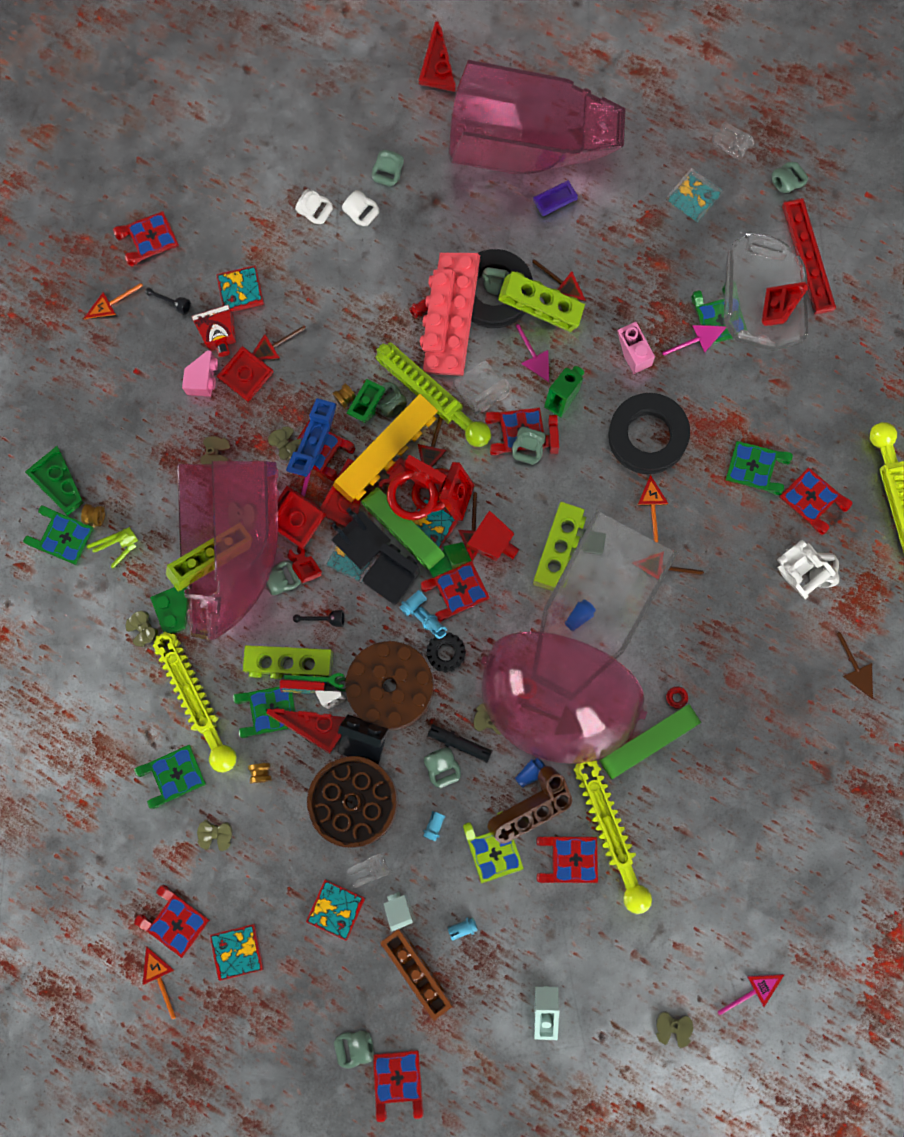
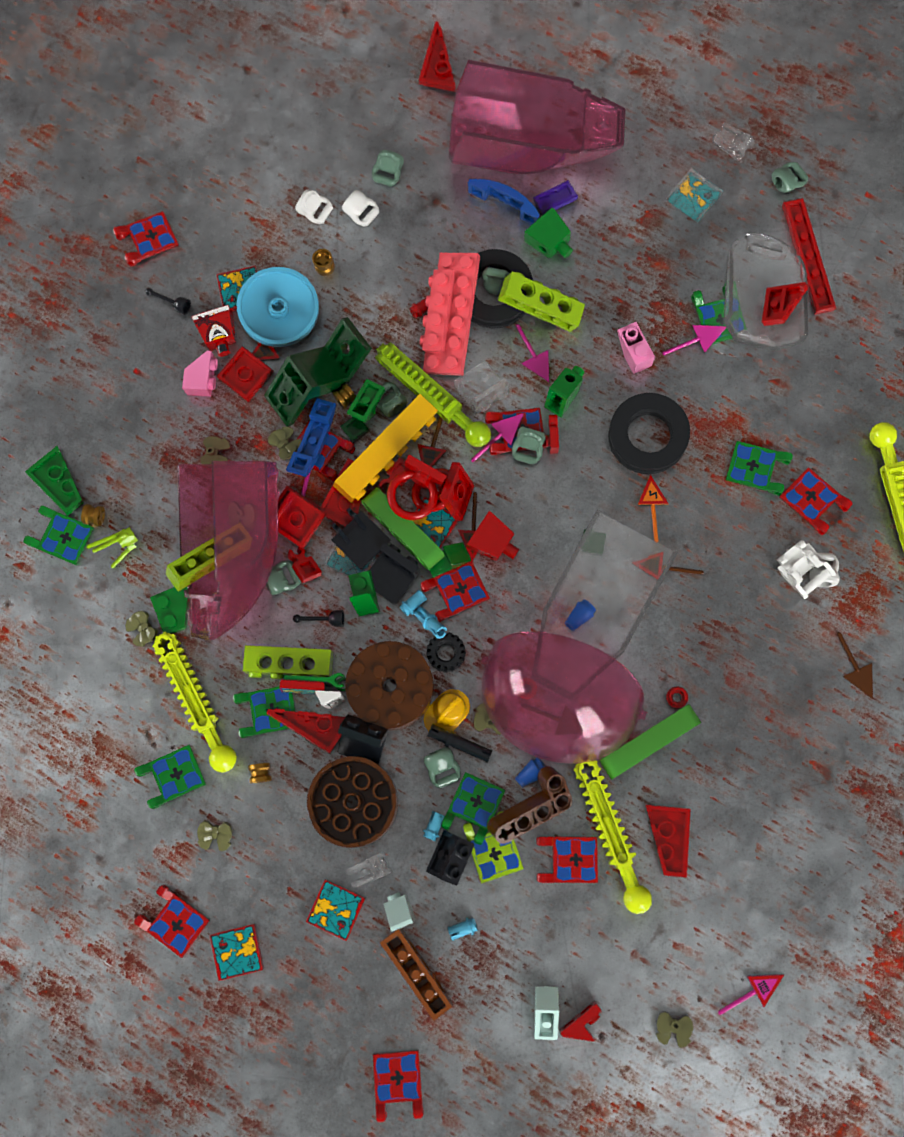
piece [84,283,143,319] -> none
piece [142,946,176,1019] -> none
sand green piece [334,1031,374,1068] -> none
piece [532,259,586,301] -> none
lime brick [533,501,587,593] -> none
none -> medium azure dish [237,267,319,347]
none -> dark green bracket [264,317,372,427]
none -> pearl gold wheel [312,249,335,276]
none -> dark green tile [340,417,369,444]
none -> green slope [348,570,380,617]
none -> yellow piece [424,689,470,732]
none -> black bracket [426,830,474,886]
none -> green flag [441,772,505,845]
none -> blue slope [468,179,540,225]
none -> dark pink piece [471,413,524,462]
none -> green torso [524,207,573,258]
none -> red slope [559,1000,602,1042]
none -> red wing [646,805,691,878]

